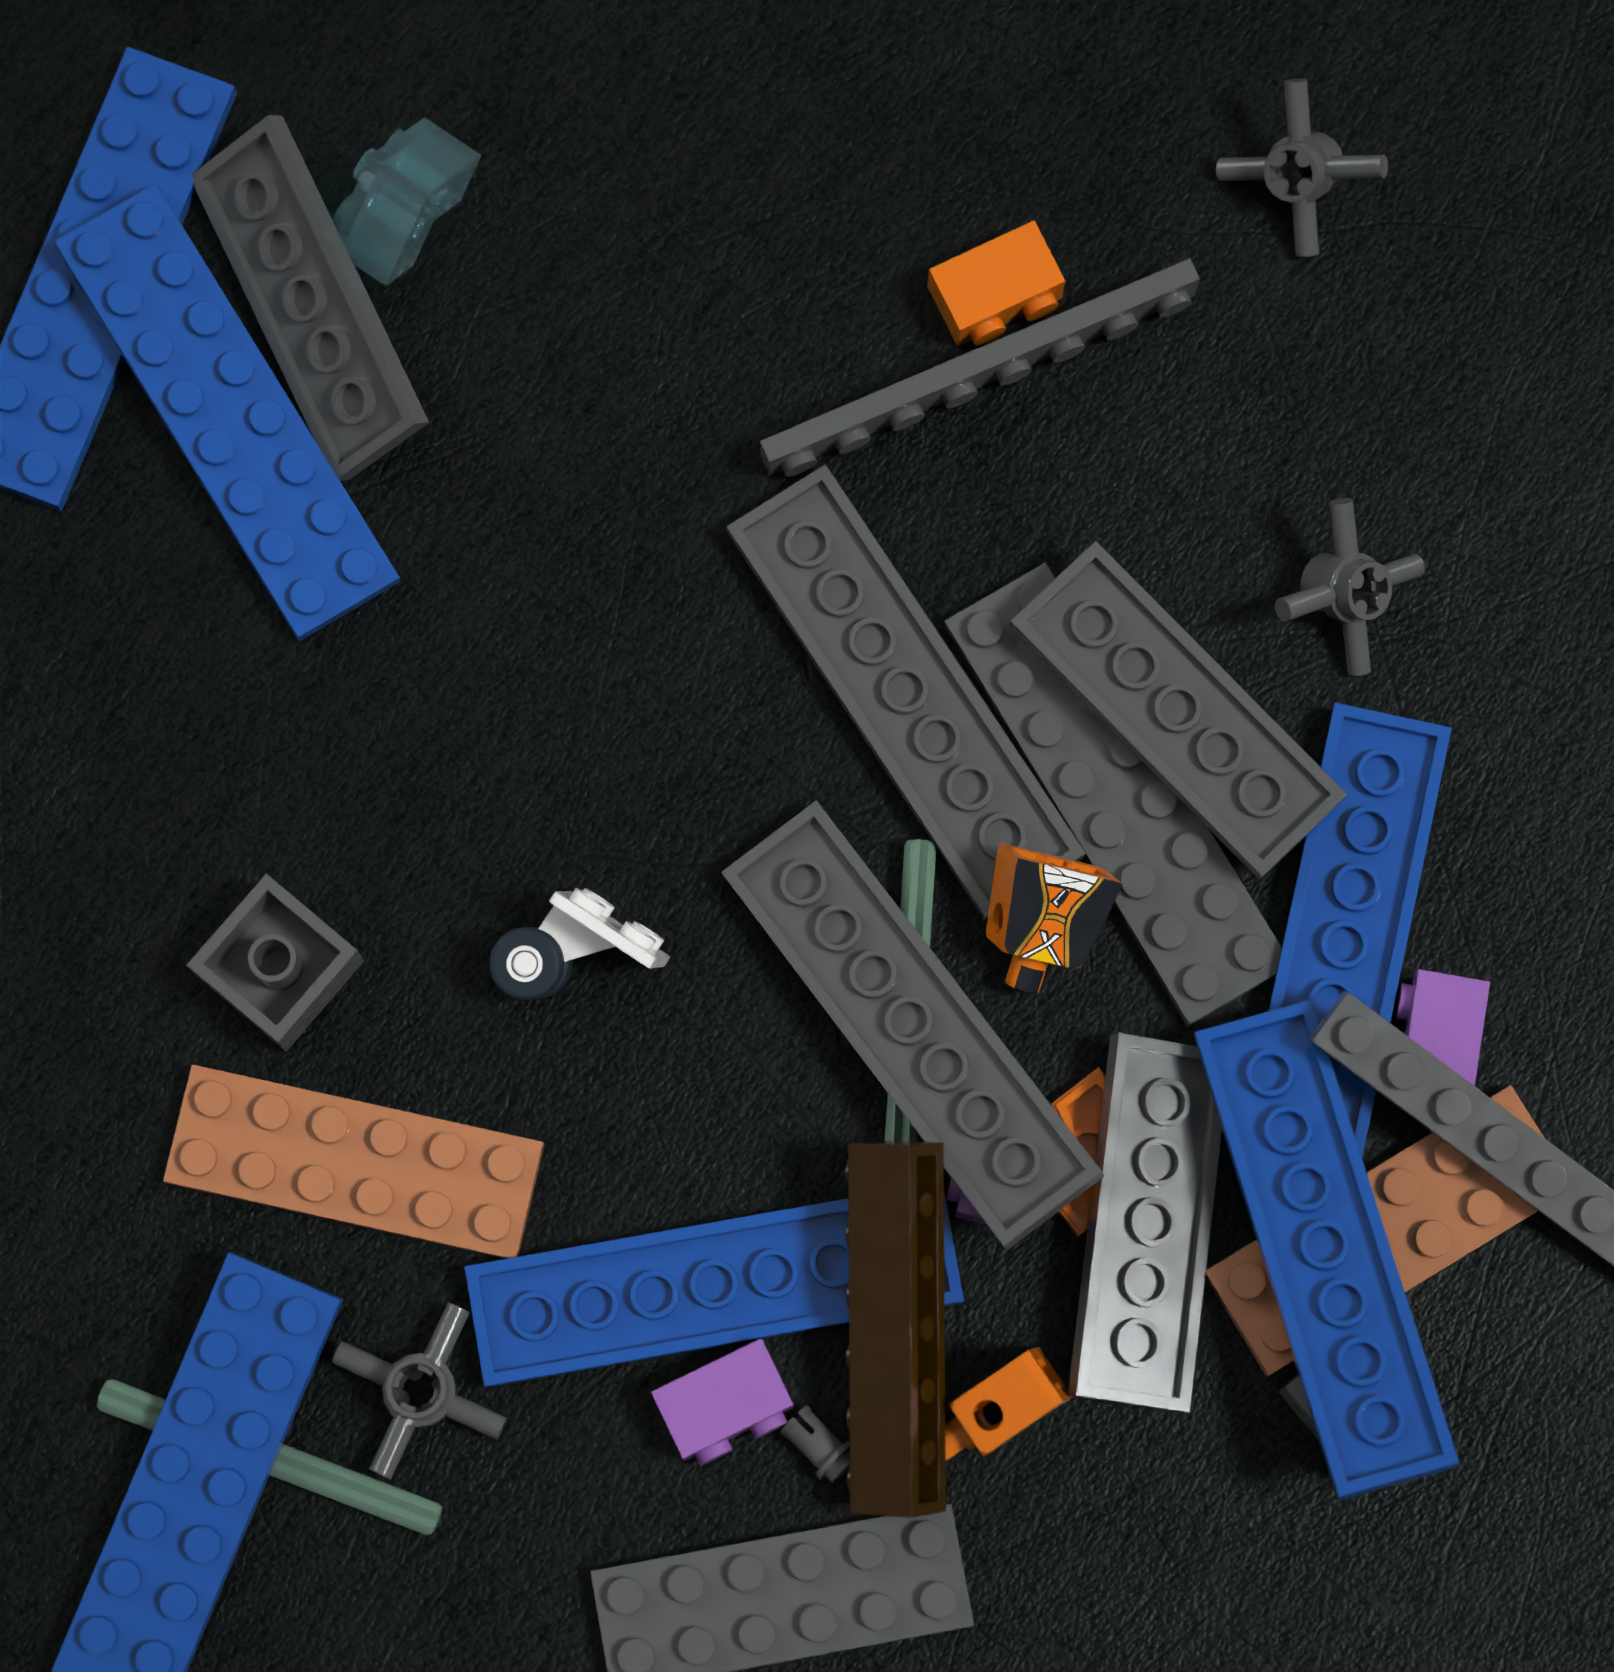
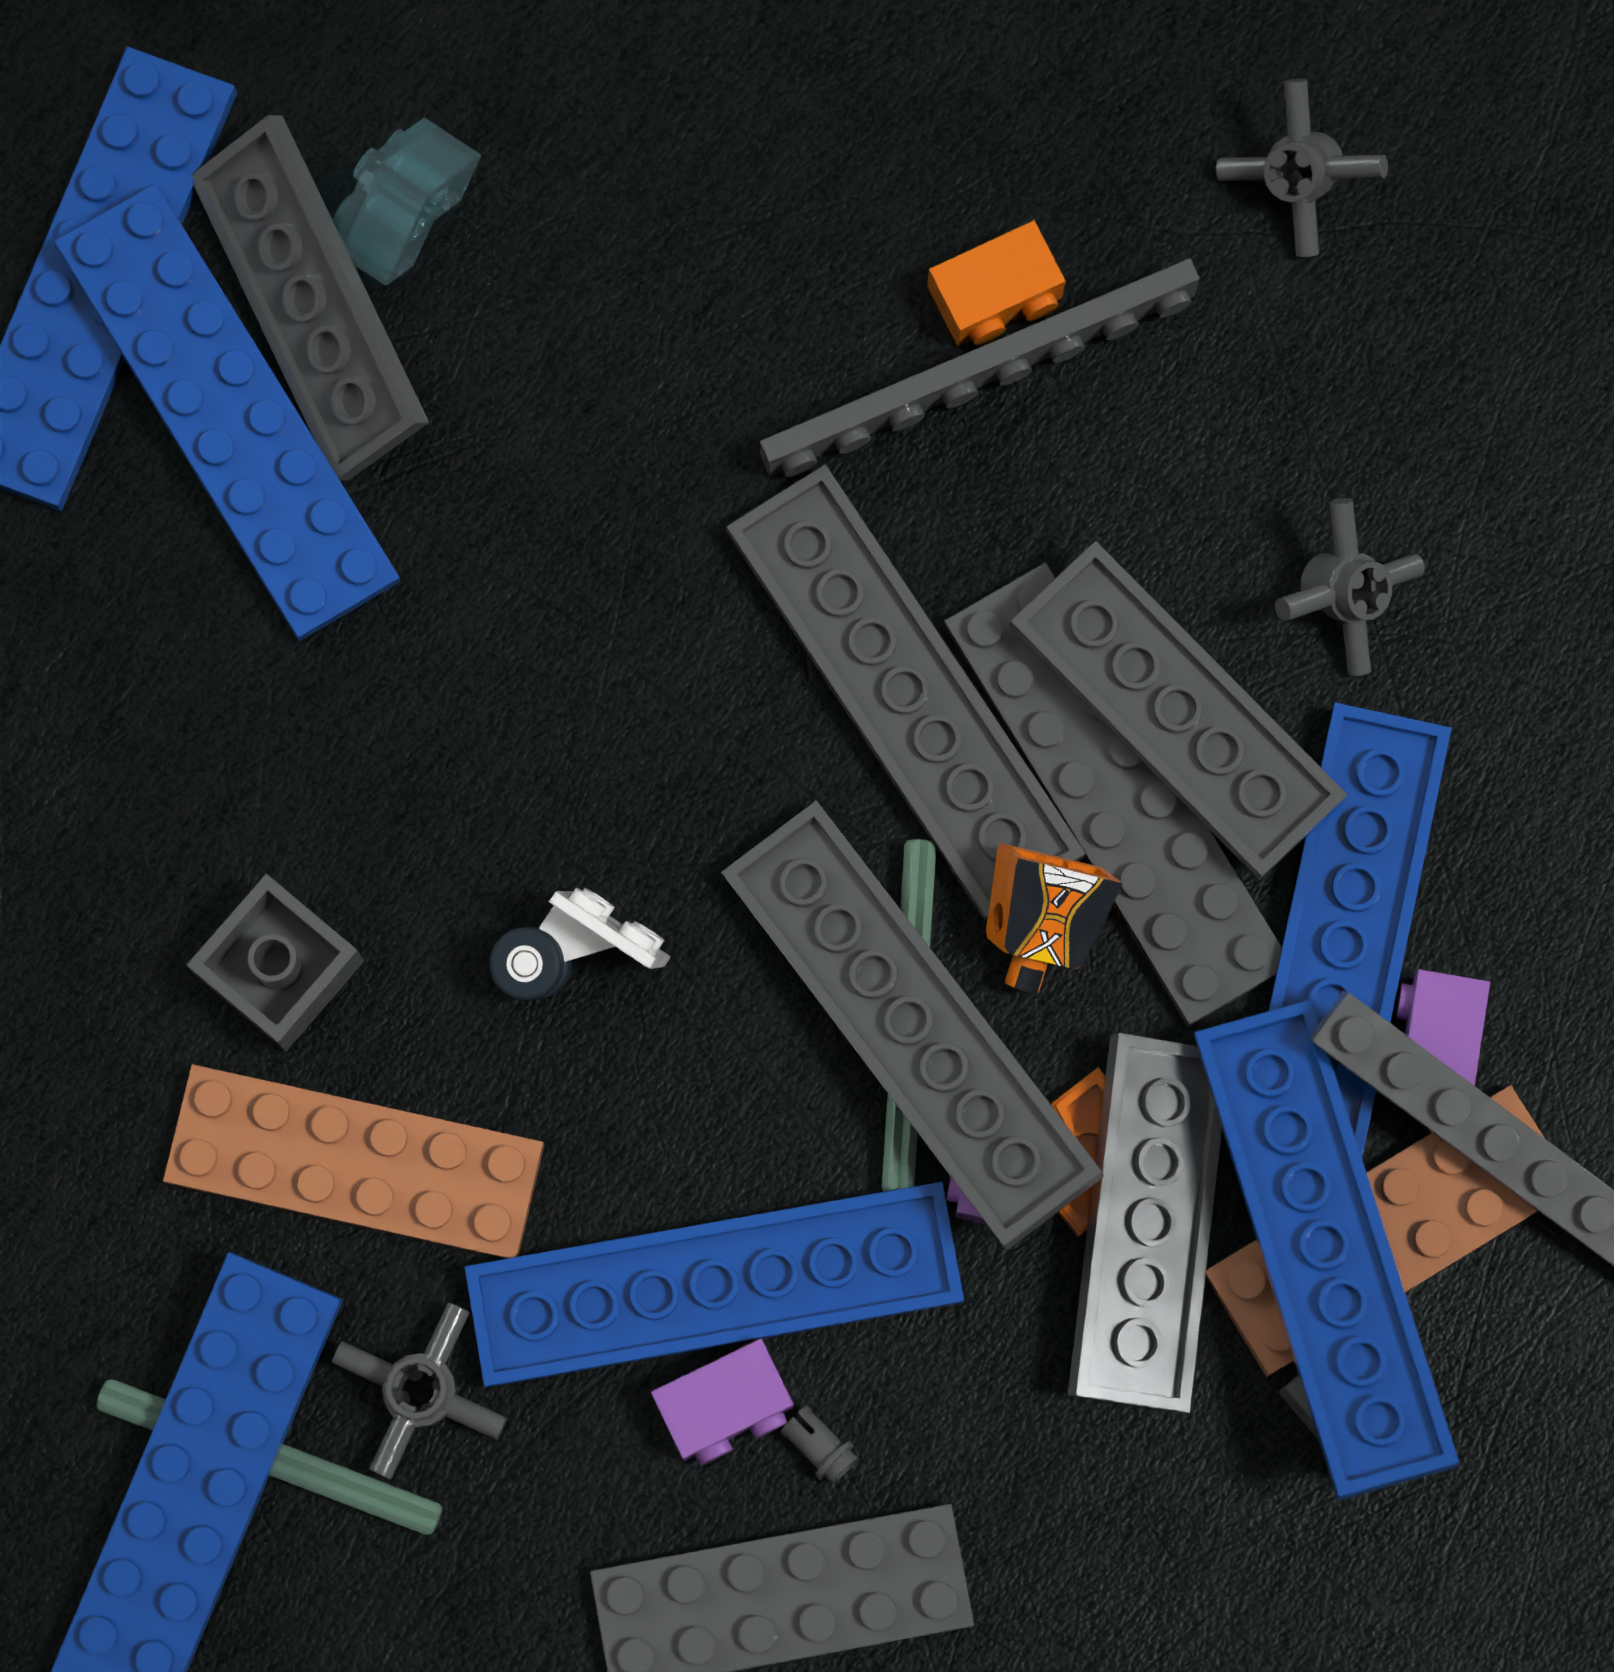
dark brown brick [845,1141,946,1518] -> none
orange torso [945,1347,1073,1465] -> none

